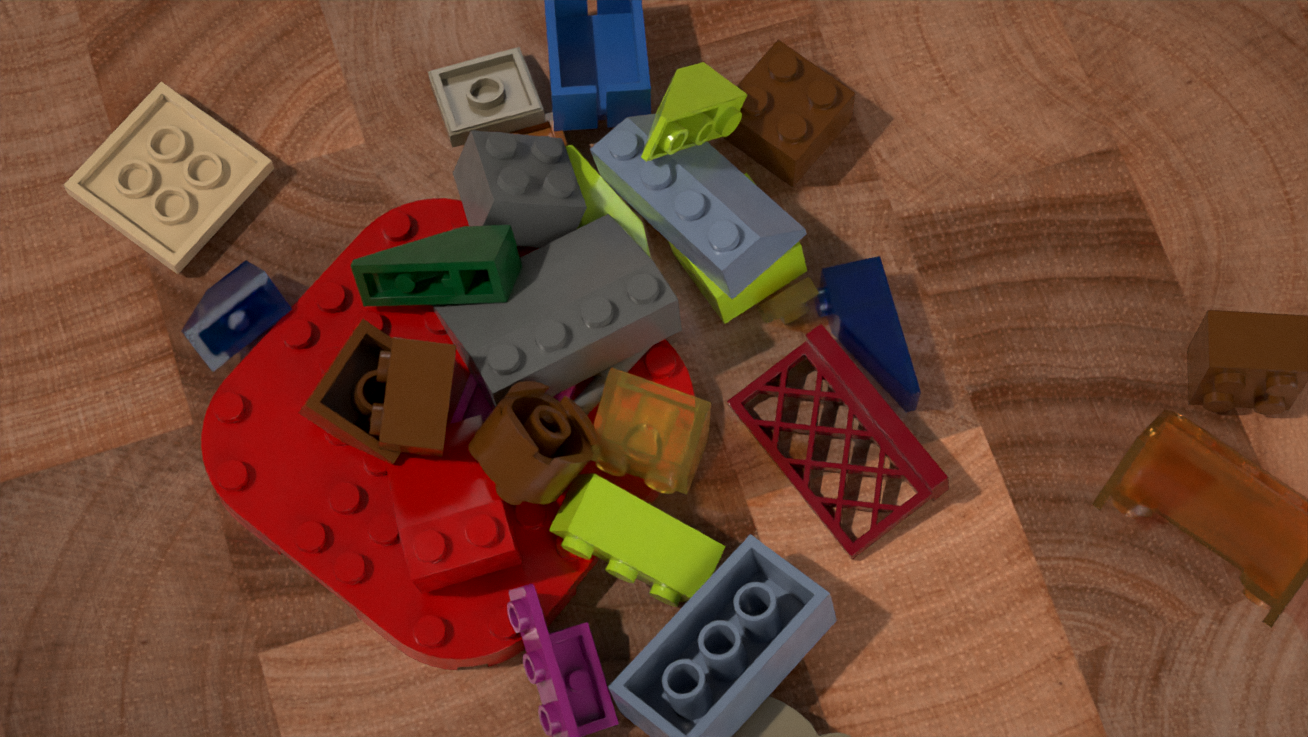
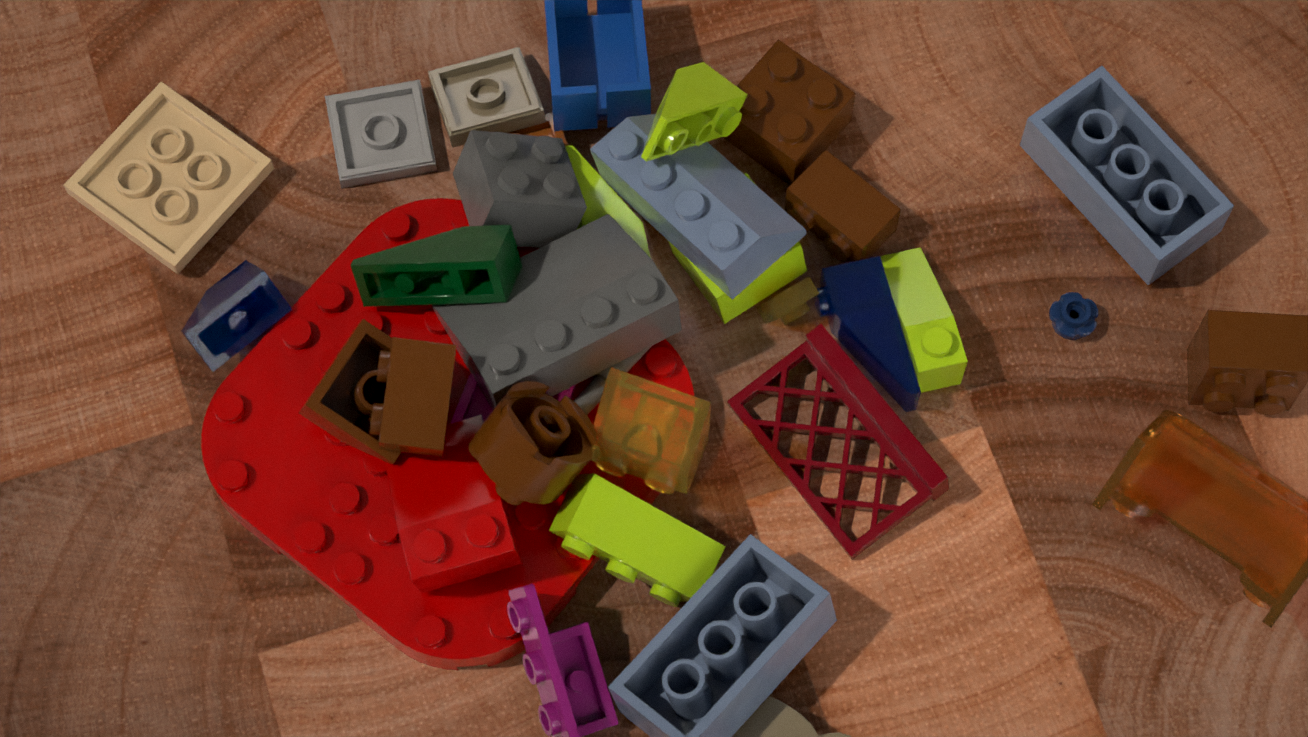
none -> light grey tile [325,79,437,188]
none -> reddish brown brick [784,150,901,270]
none -> lime slope [872,247,968,395]
none -> sand blue brick [1020,66,1234,285]
none -> dark blue plate [1049,292,1099,340]

